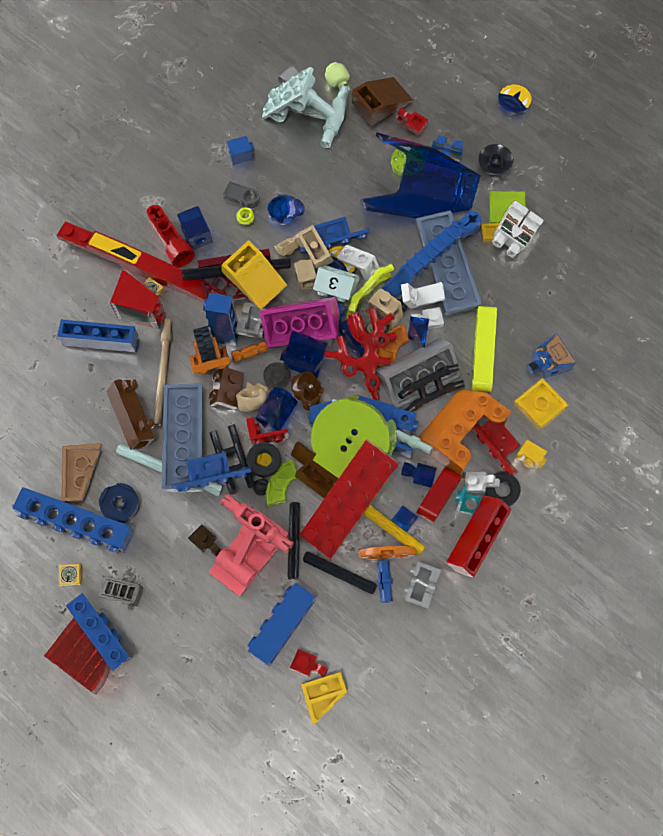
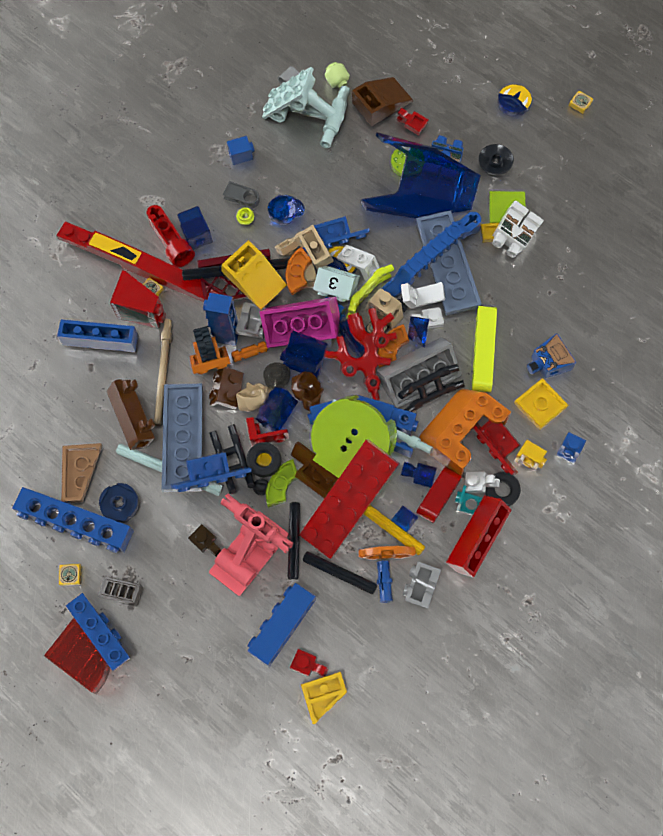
none -> orange tile [285,247,312,295]
none -> blue brick [556,432,586,464]
none -> tile [569,91,593,114]

